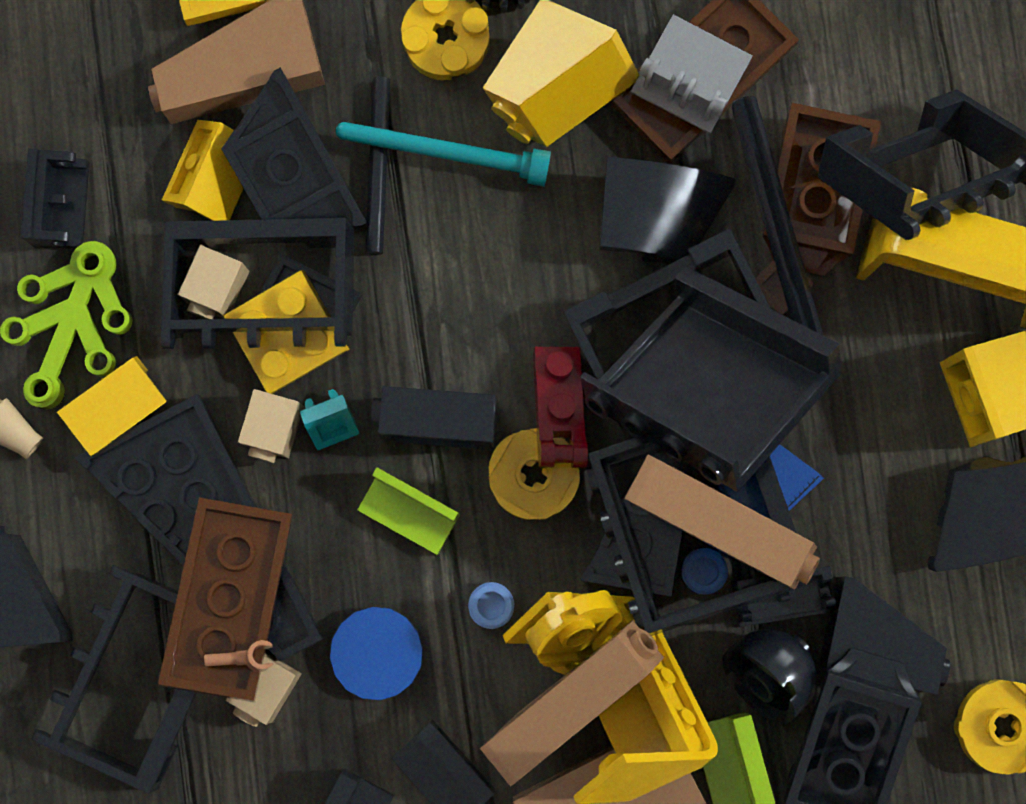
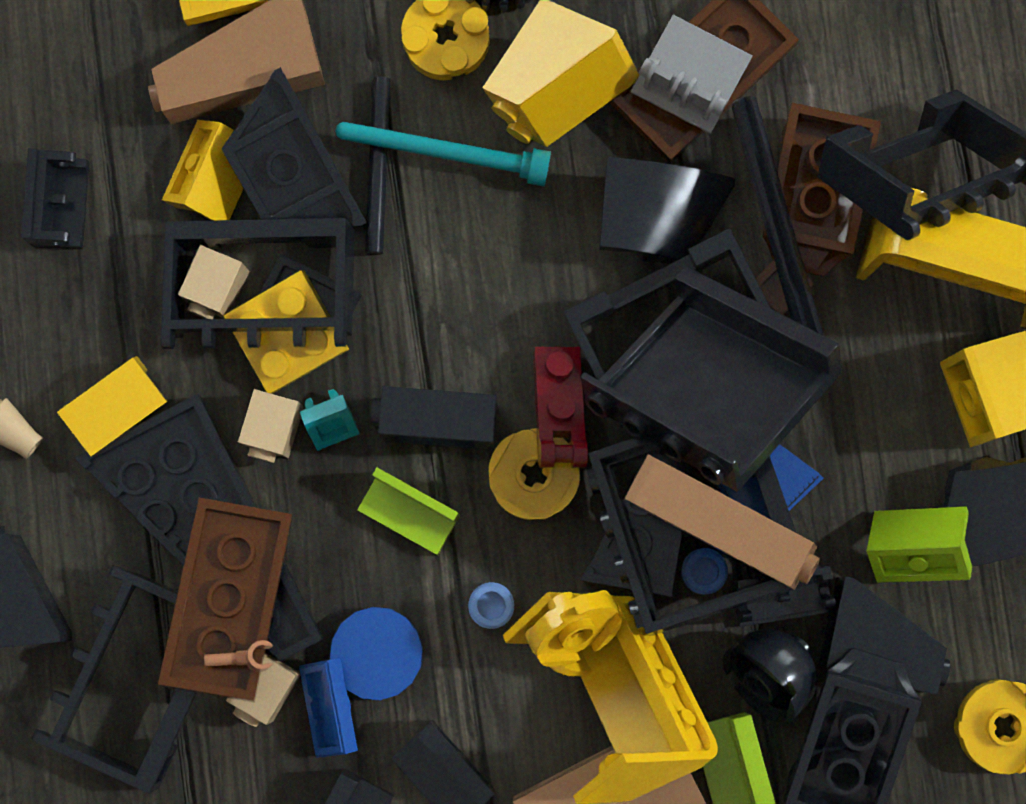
lime plant [0,241,133,410] -> none
medium nougat slope [480,620,664,786] -> none
none -> blue plate [299,658,358,758]
none -> lime panel [866,506,972,583]

